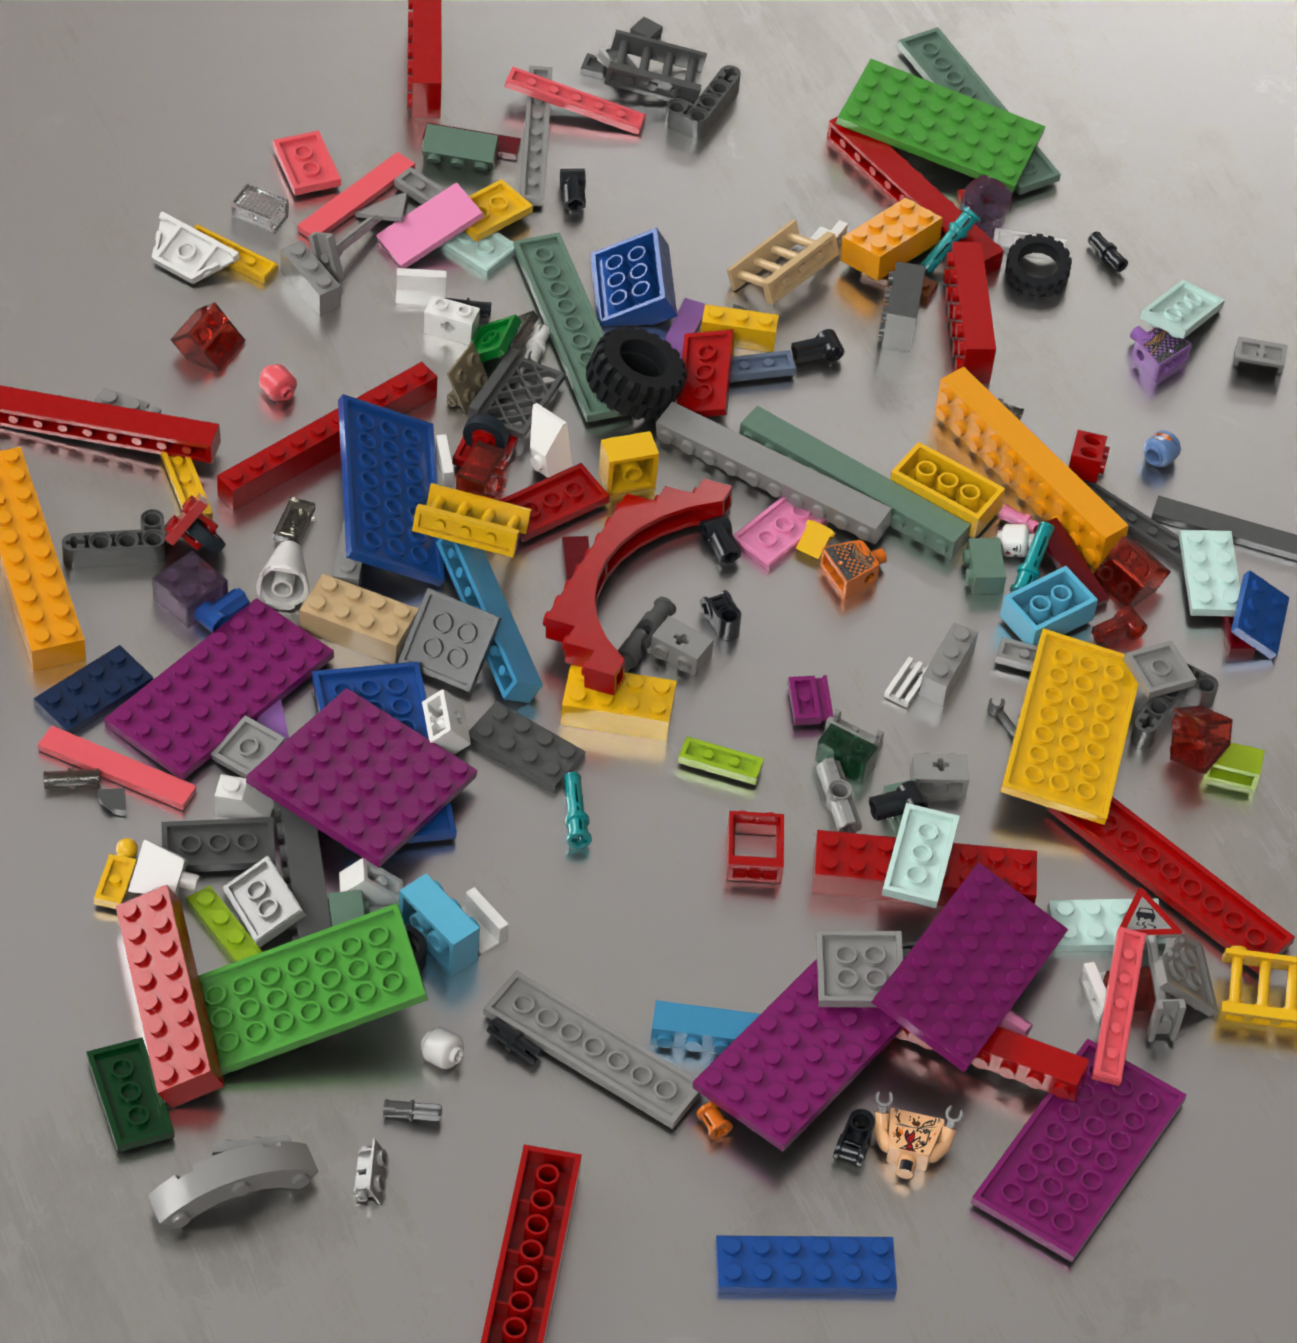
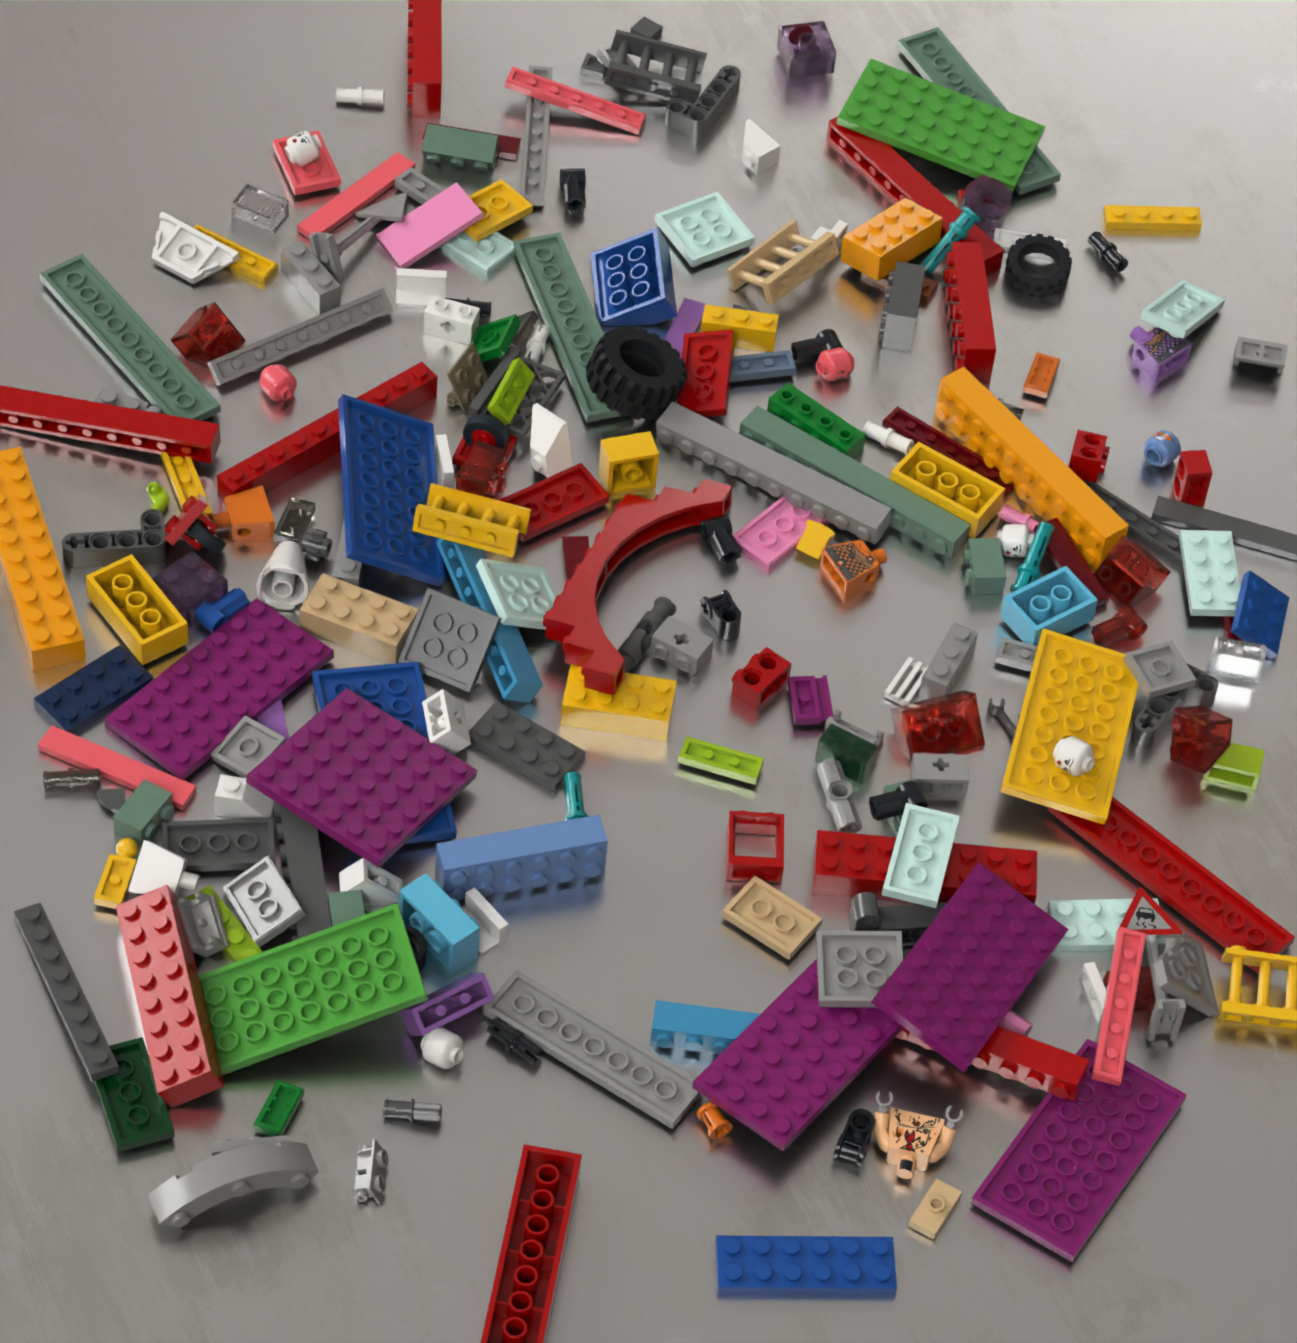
none -> dark grey plate [14,902,119,1082]
none -> sand green plate [40,254,221,421]
none -> yellow brick [86,554,188,666]
none -> sand green brick [113,779,174,847]
none -> lime arm [147,482,170,513]
none -> light grey hinge [176,892,230,958]
none -> light grey plate [207,288,394,386]
none -> orange torso [211,485,275,541]
none -> green plate [253,1080,304,1137]
none -> white head [284,130,322,167]
none -> dark grey gear [301,529,332,562]
none -> white pin [336,86,385,106]
none -> medium lavender brick [399,973,495,1036]
none -> medium blue brick [435,815,608,902]
none -> light aqua plate [476,559,557,630]
none -> lime plate [487,357,535,425]
none -> light aqua plate [655,191,755,267]
none -> tan plate [721,876,823,960]
none -> red brick [731,647,792,711]
none -> white slope [742,119,781,174]
none -> green brick [767,383,866,459]
none -> clear purple brick [777,21,836,78]
none -> coral head [816,347,855,382]
none -> dark grey beam [849,892,947,943]
none -> white pin [862,420,914,455]
none -> dark red tile [882,406,1015,499]
none -> clear red slope [890,690,985,764]
none -> tan plate [908,1178,962,1240]
none -> orange plate [1022,352,1060,398]
none -> white head [1053,736,1095,776]
none -> yellow plate [1103,205,1202,231]
none -> red brick [1172,450,1213,507]
none -> clear brick [1207,636,1266,683]

